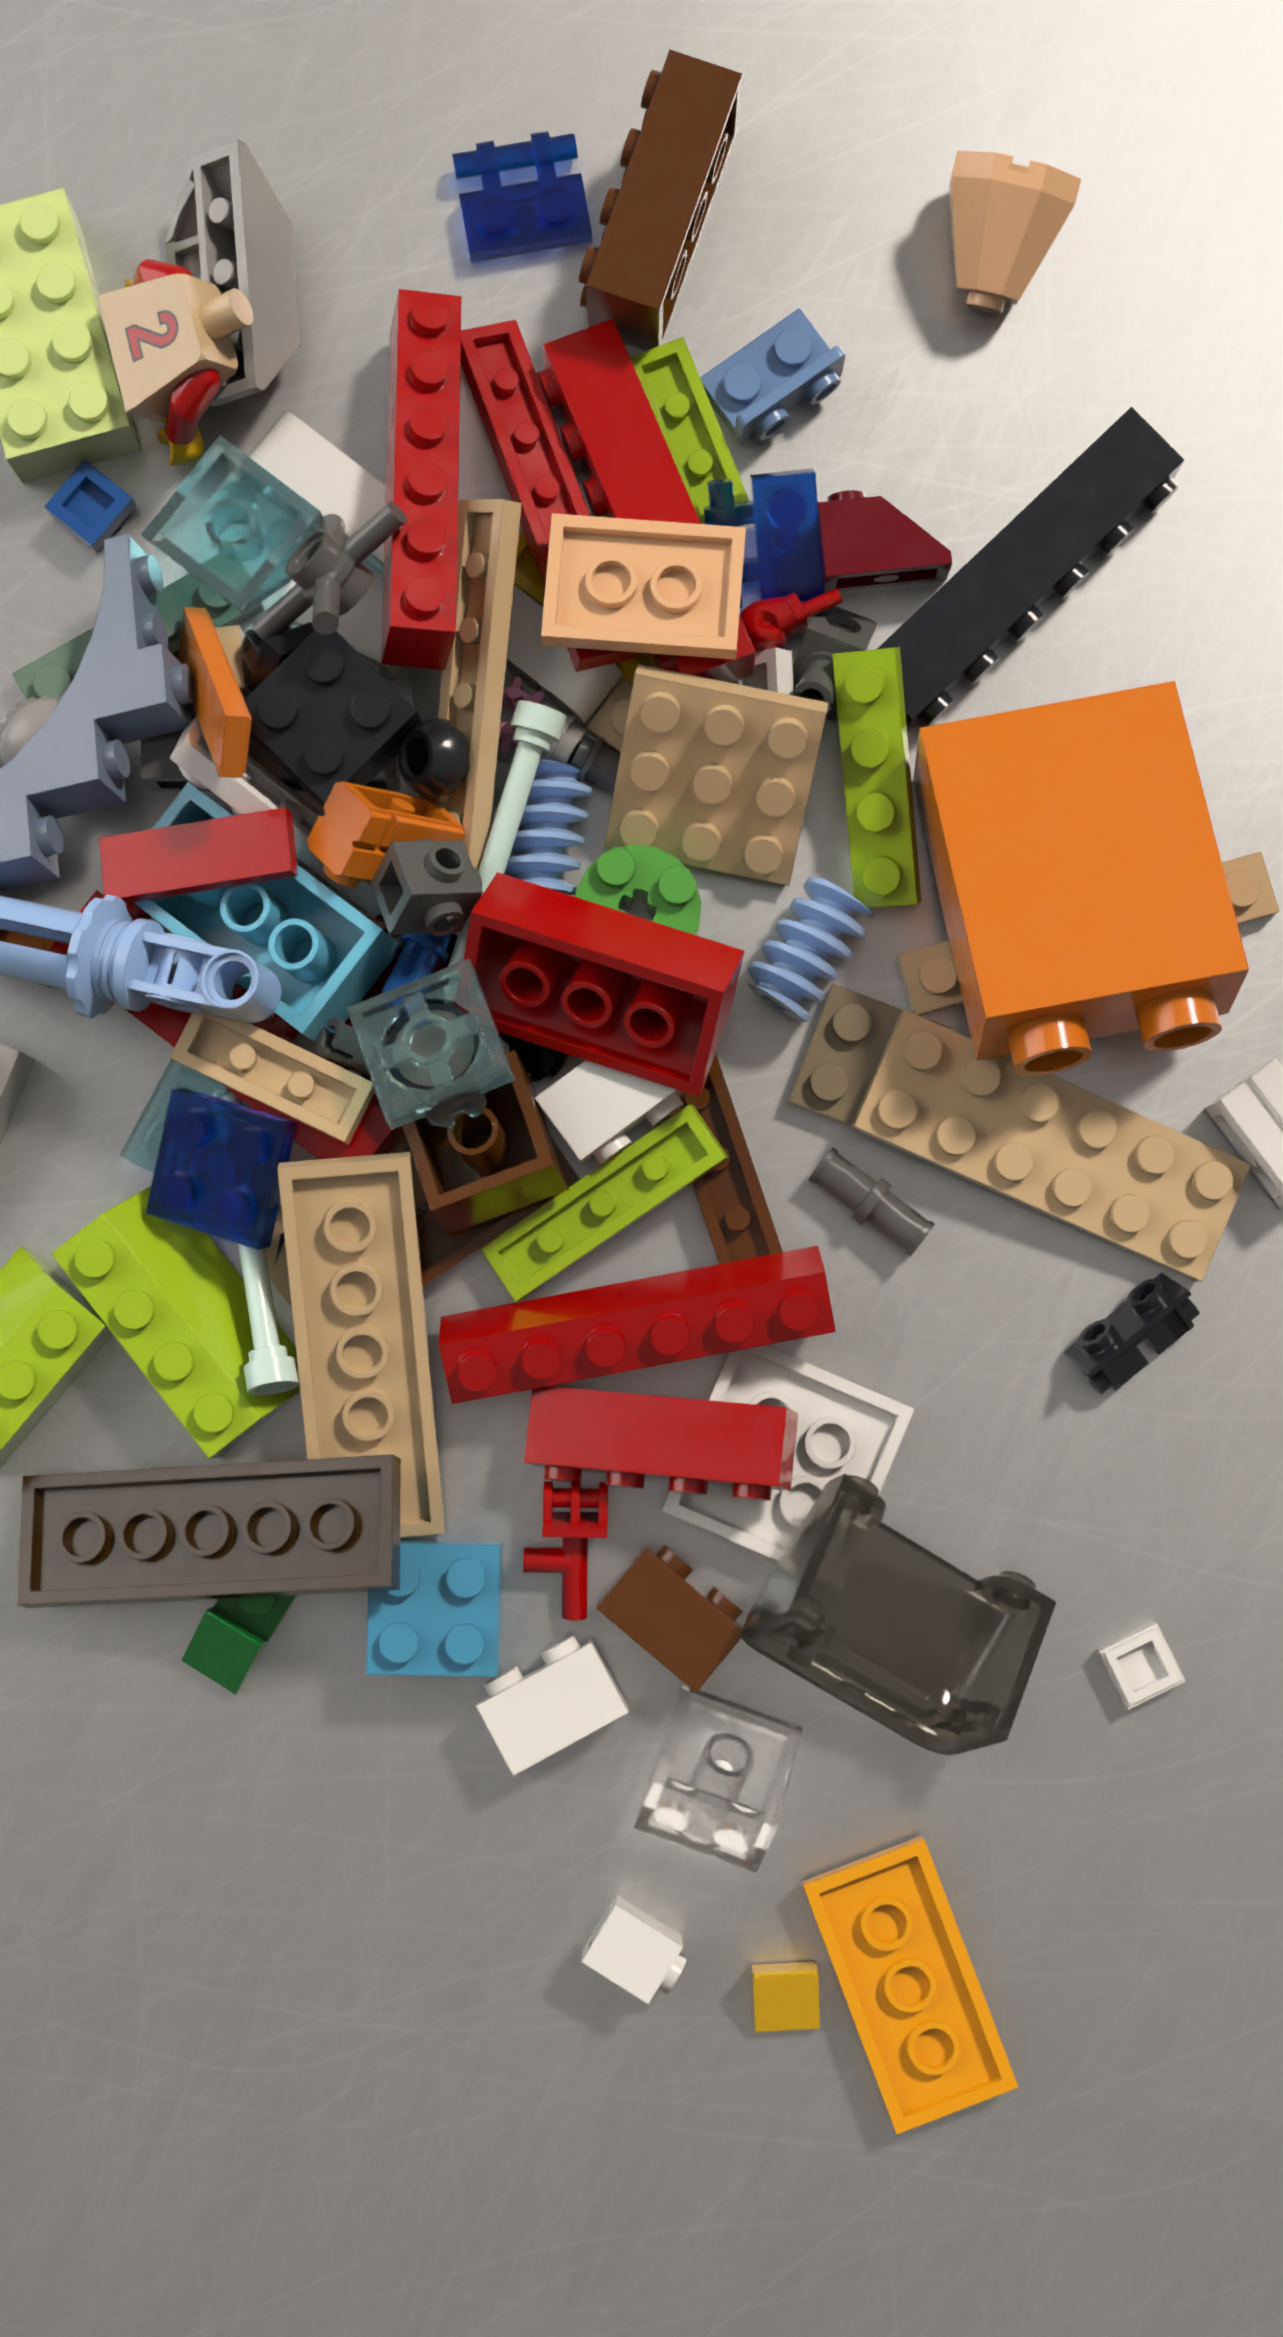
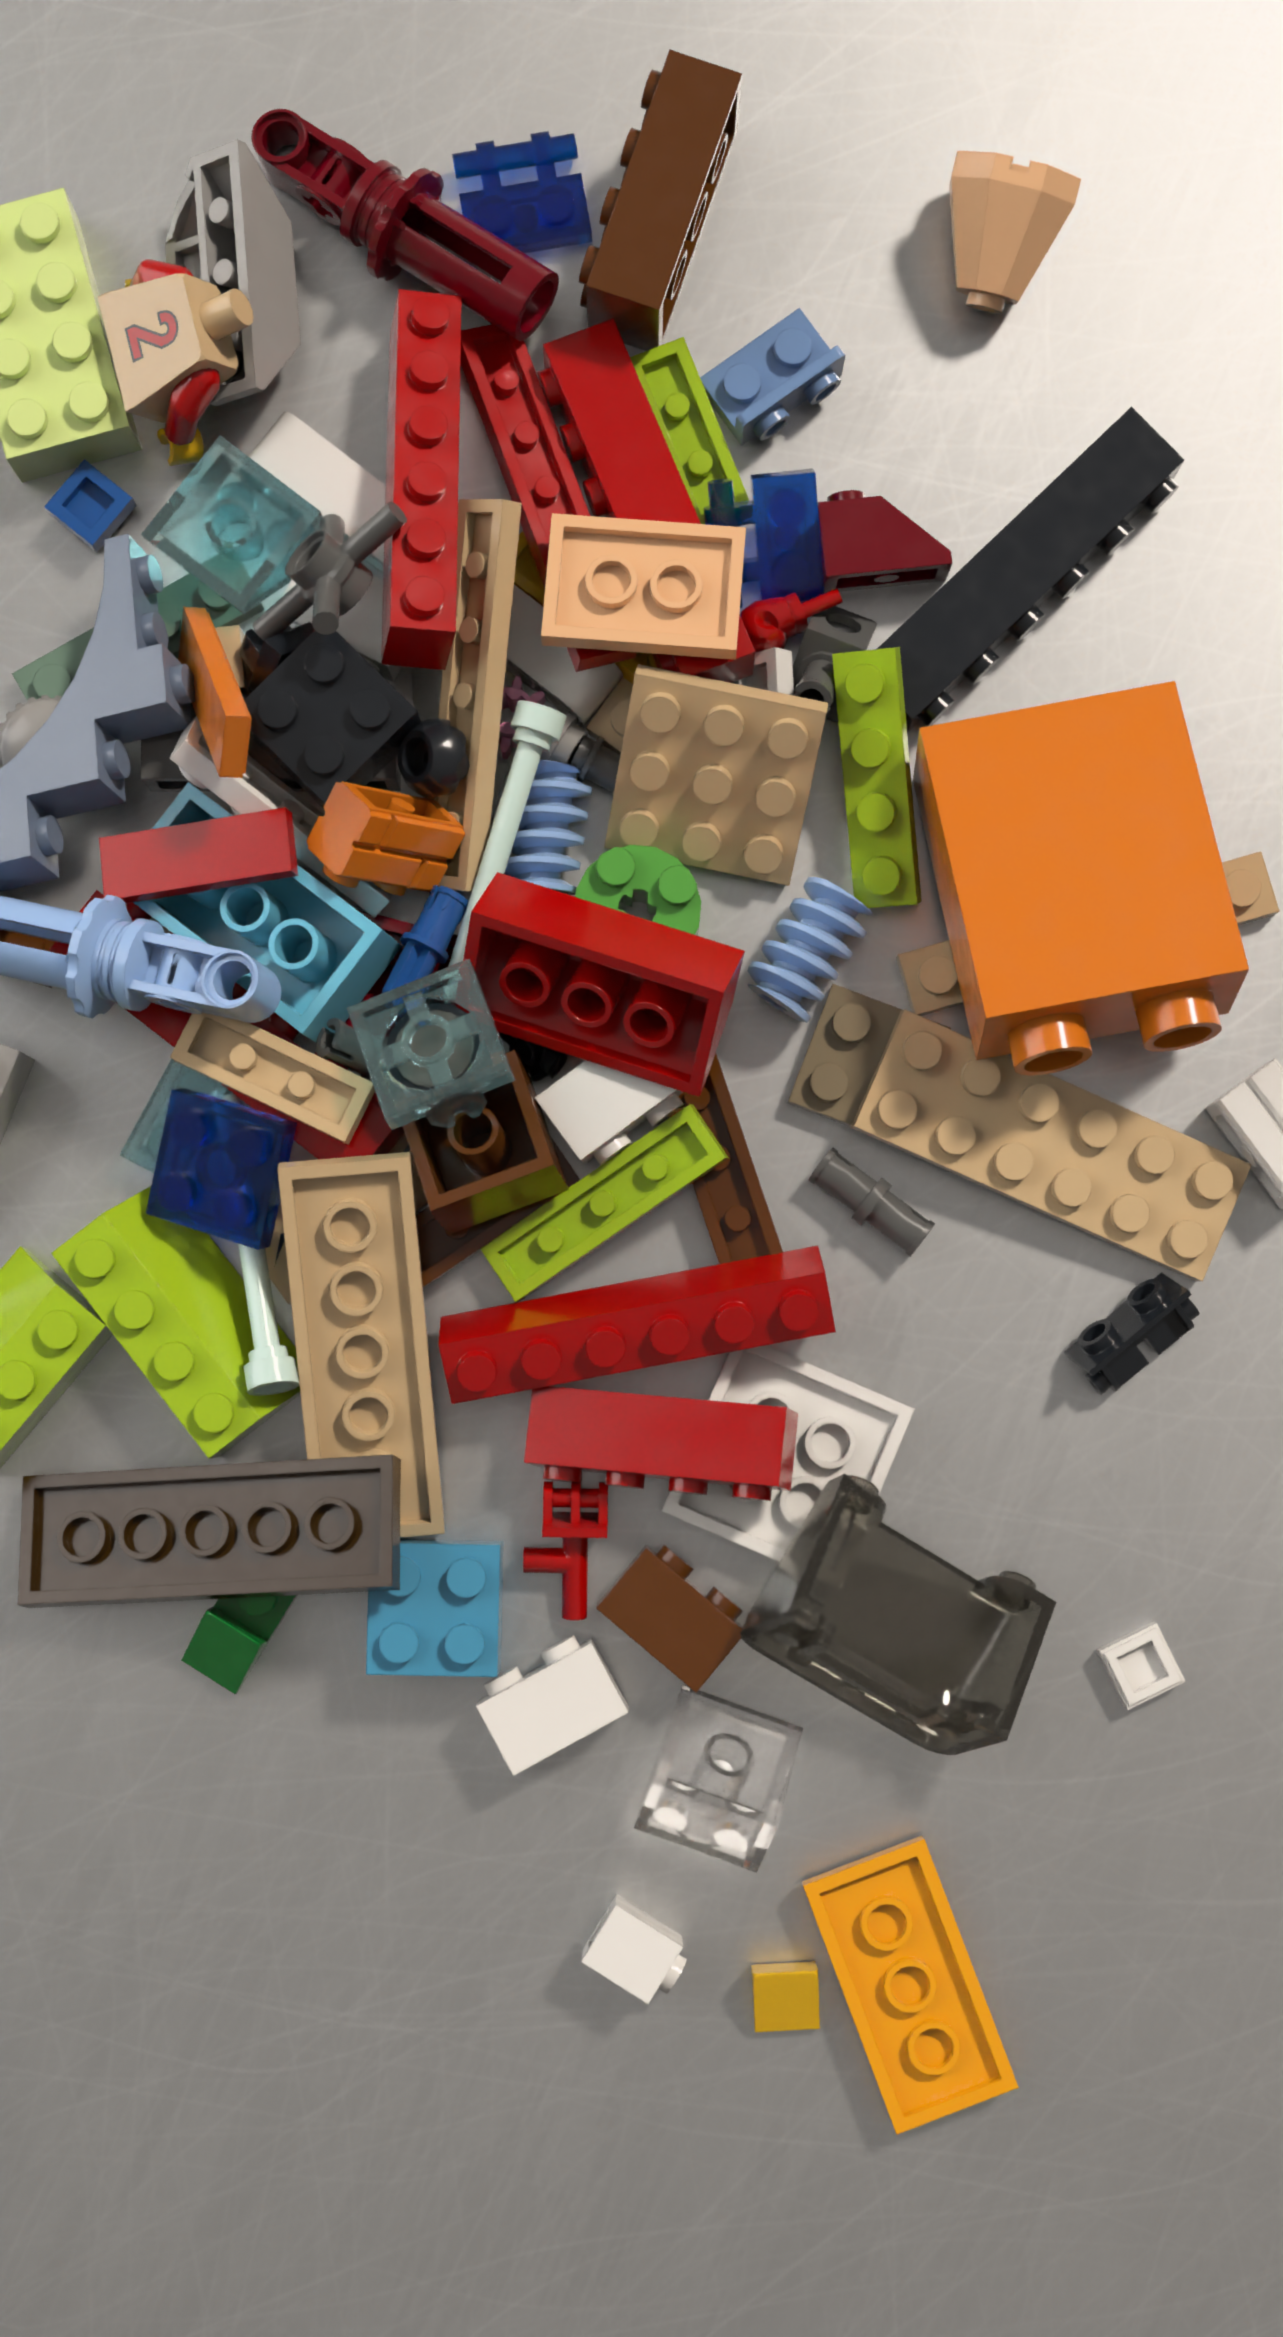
dark grey brick [371,839,483,936] -> none
none -> dark red piece [251,109,559,341]

